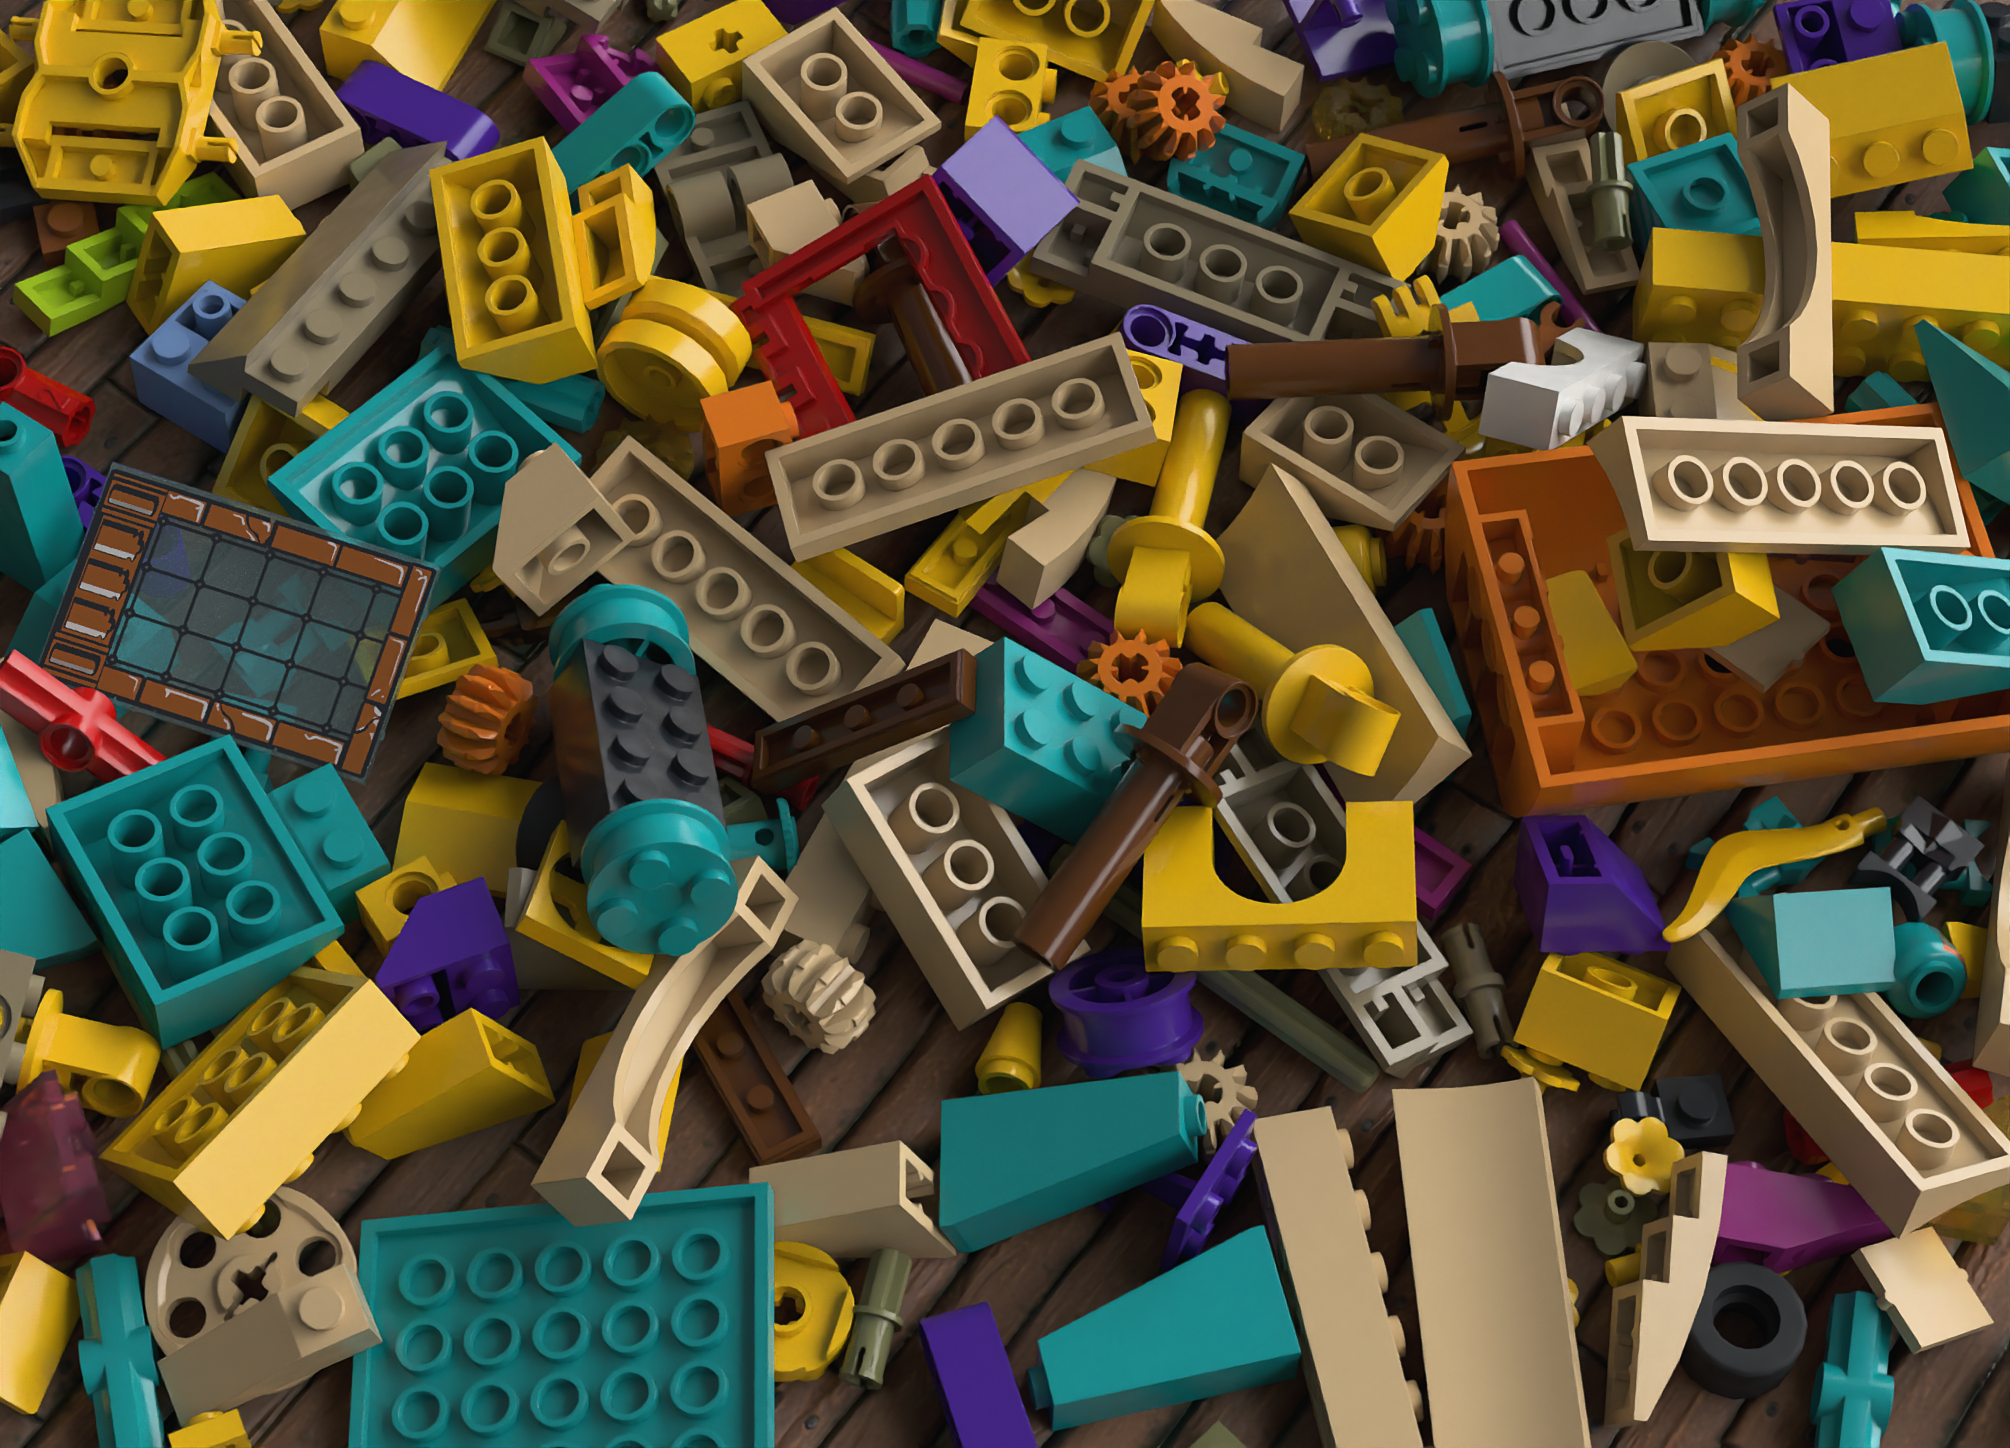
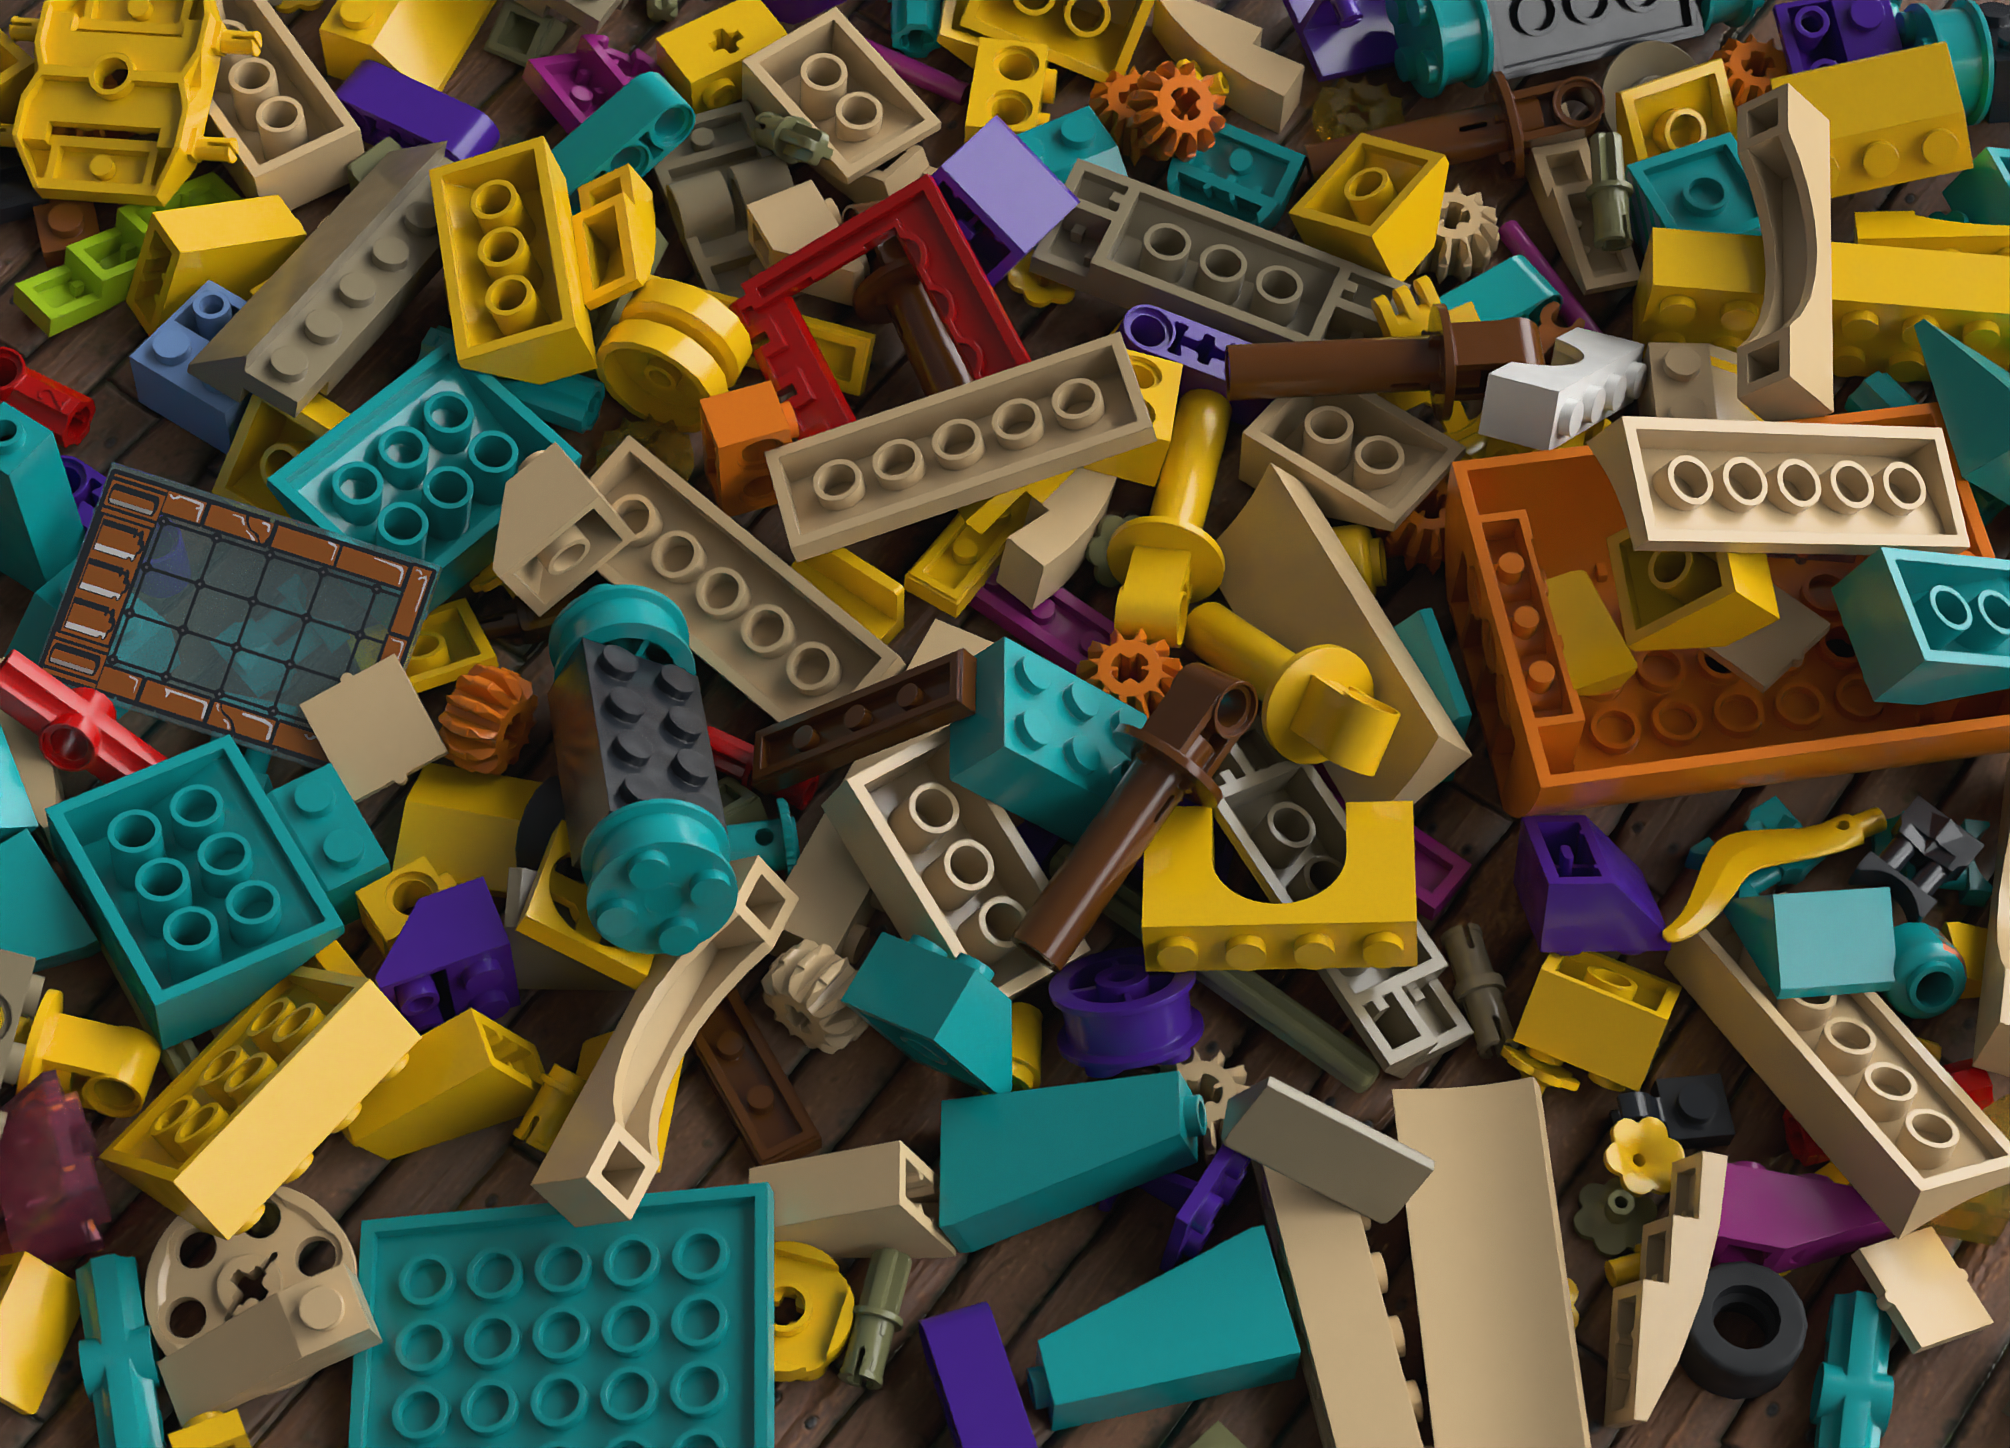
none -> tan piece [299,653,449,804]
none -> yellow pin [512,1063,587,1154]
none -> olive axle [751,111,833,166]
none -> teal slope [841,932,1012,1094]
none -> dark tan slope [1221,1076,1435,1224]

